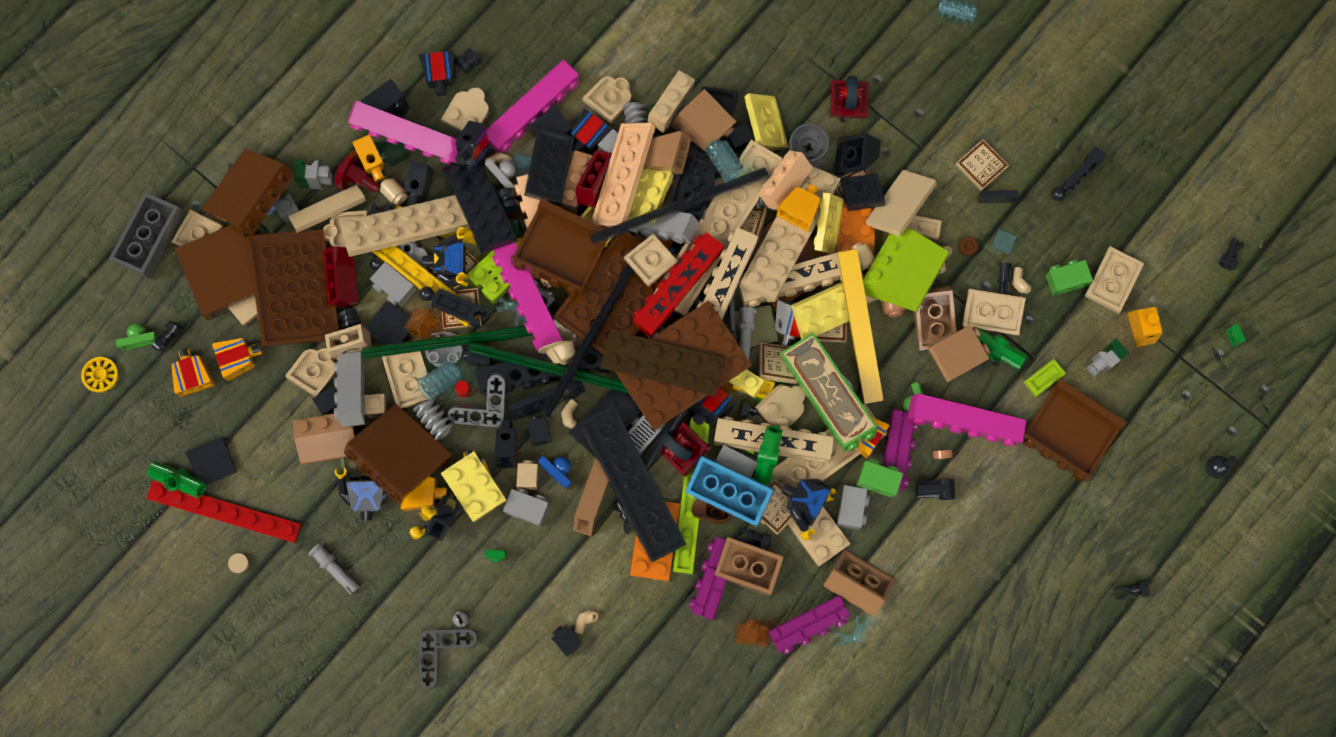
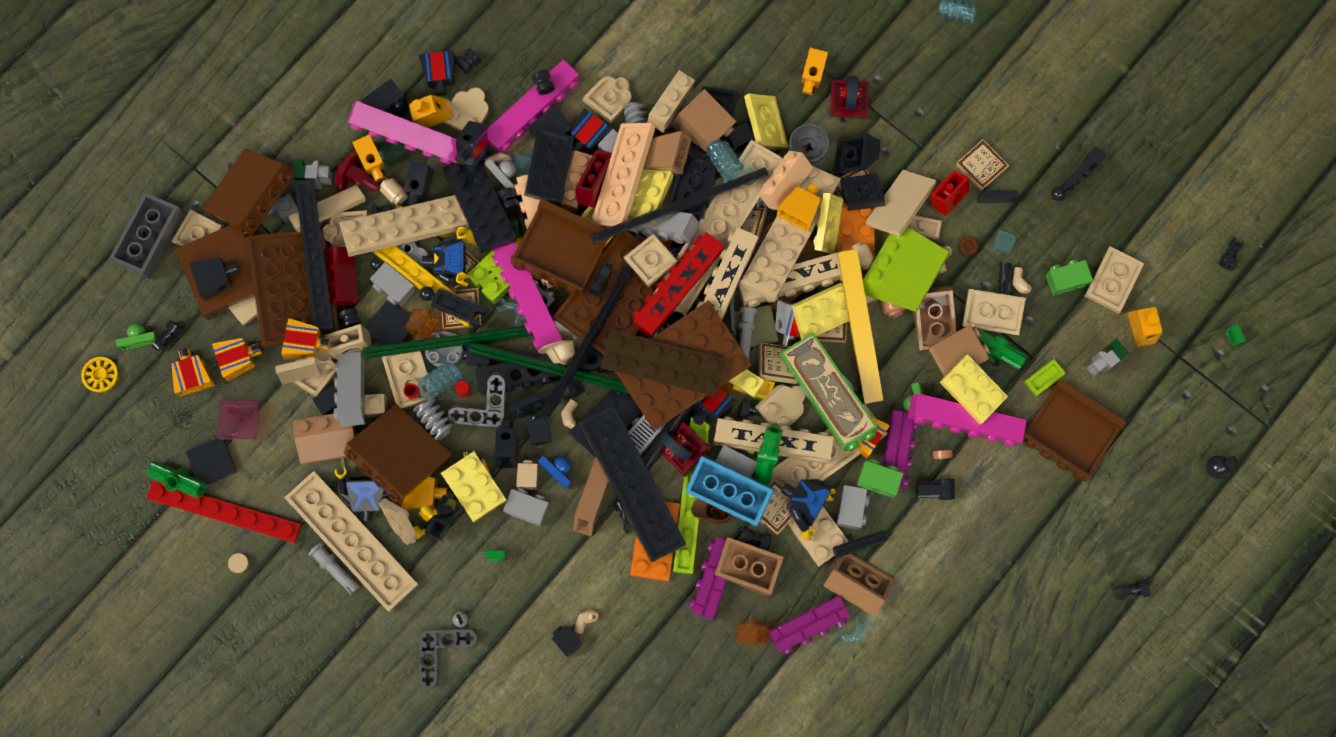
none -> black torso [189,257,240,301]
none -> clear pink tile [216,401,261,439]
none -> tan tile [275,357,320,385]
none -> torso [281,319,330,360]
none -> tan plate [284,471,419,612]
none -> black plate [294,179,333,331]
none -> tan plate [378,498,417,545]
none -> red piece [403,383,420,401]
none -> light orange torso [409,95,454,128]
none -> black wheel [532,70,556,95]
none -> black piece [588,263,613,298]
none -> light orange torso [801,48,828,95]
none -> black axle [833,531,888,558]
none -> red brick [930,170,970,216]
none -> light yellow plate [940,354,1008,424]

